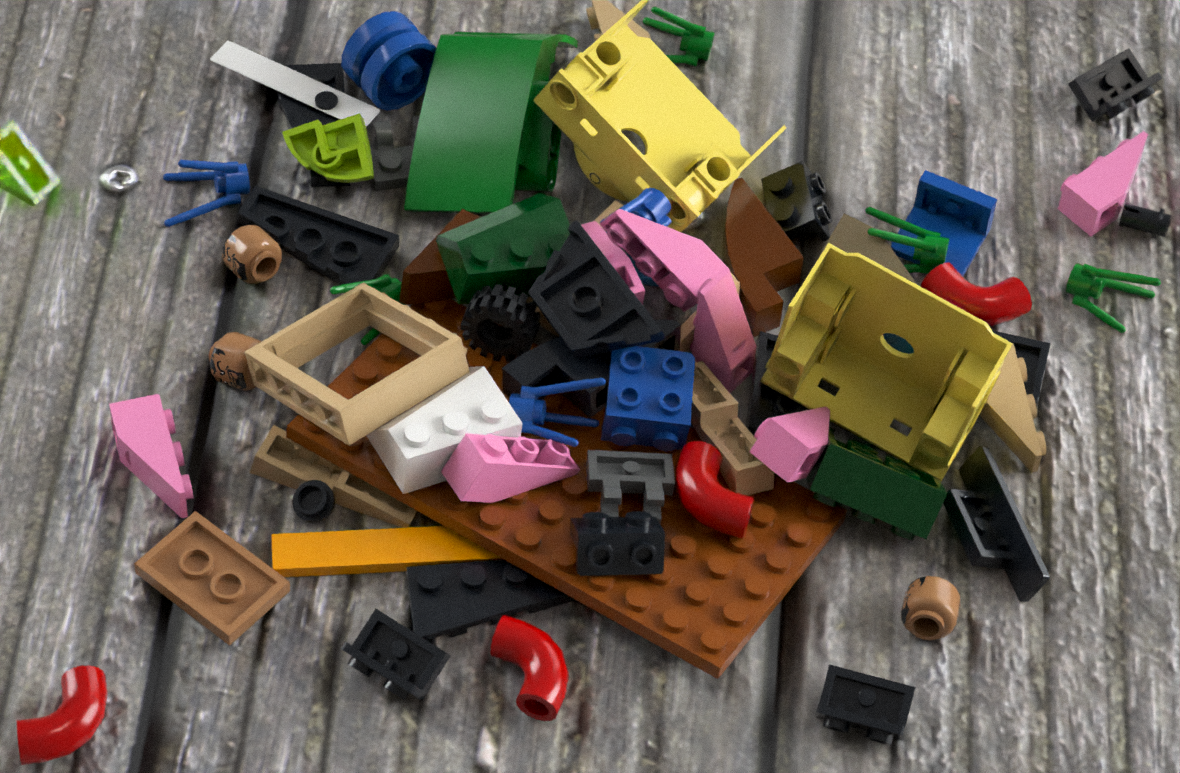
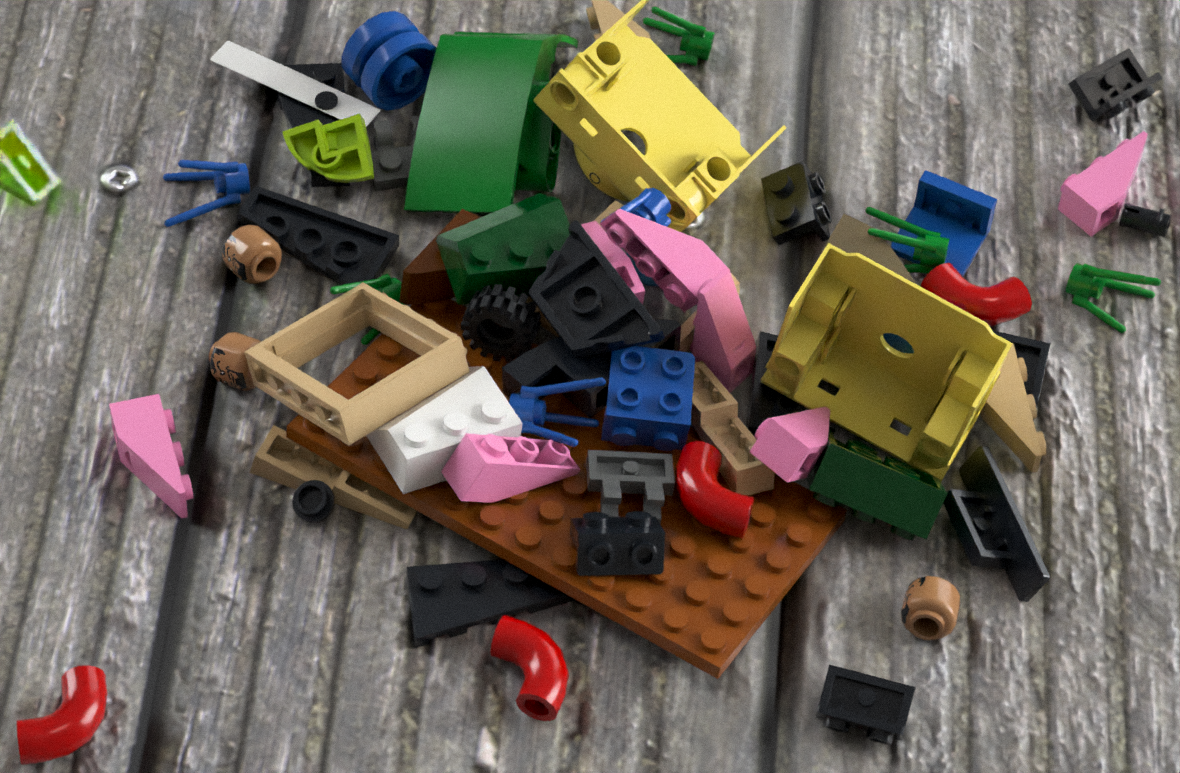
medium nougat plate [134,511,290,646] -> none
light orange tile [271,526,502,577] -> none
black bracket [340,608,451,701] -> none
reddish brown slope [722,177,804,337] -> none

